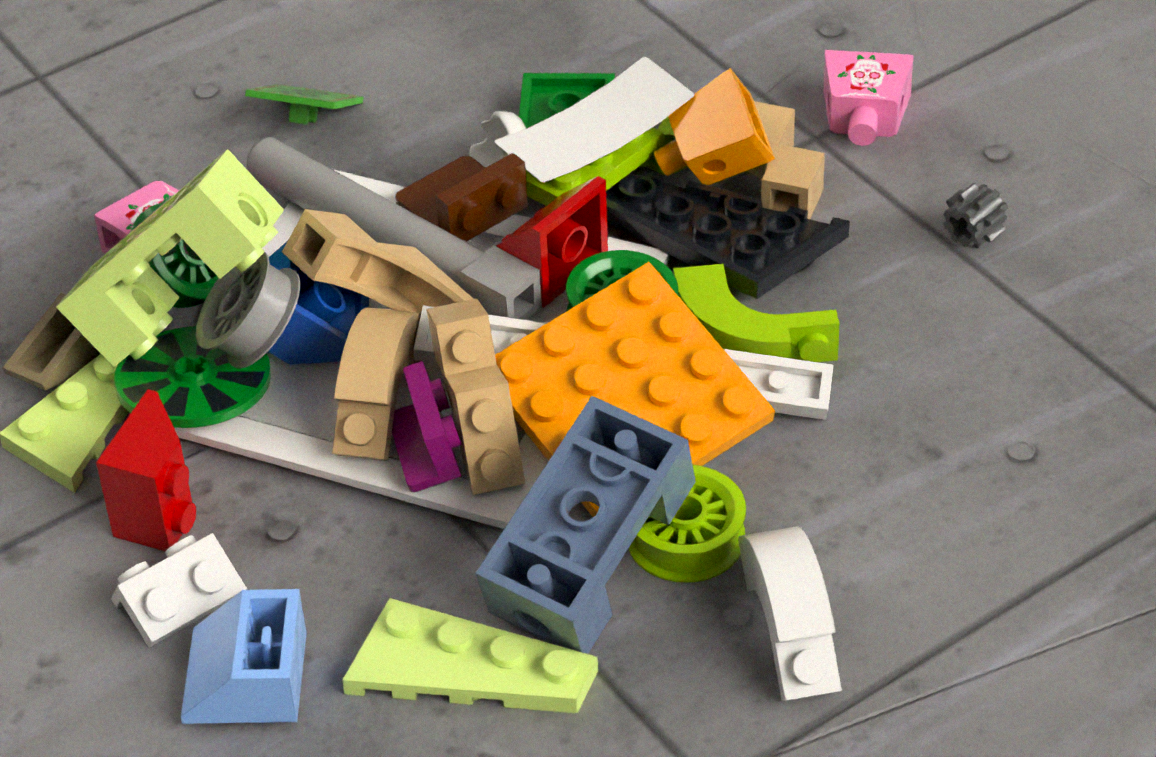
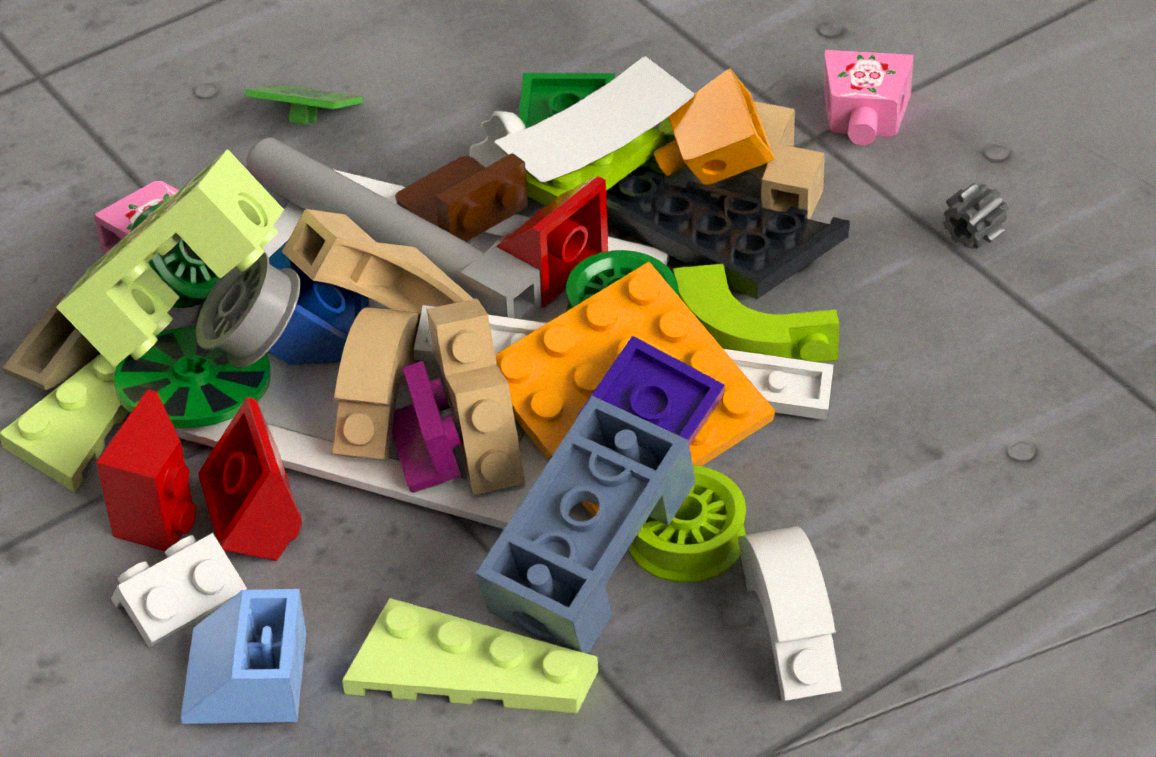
none -> red slope [198,397,302,561]
none -> dark purple plate [577,335,725,447]

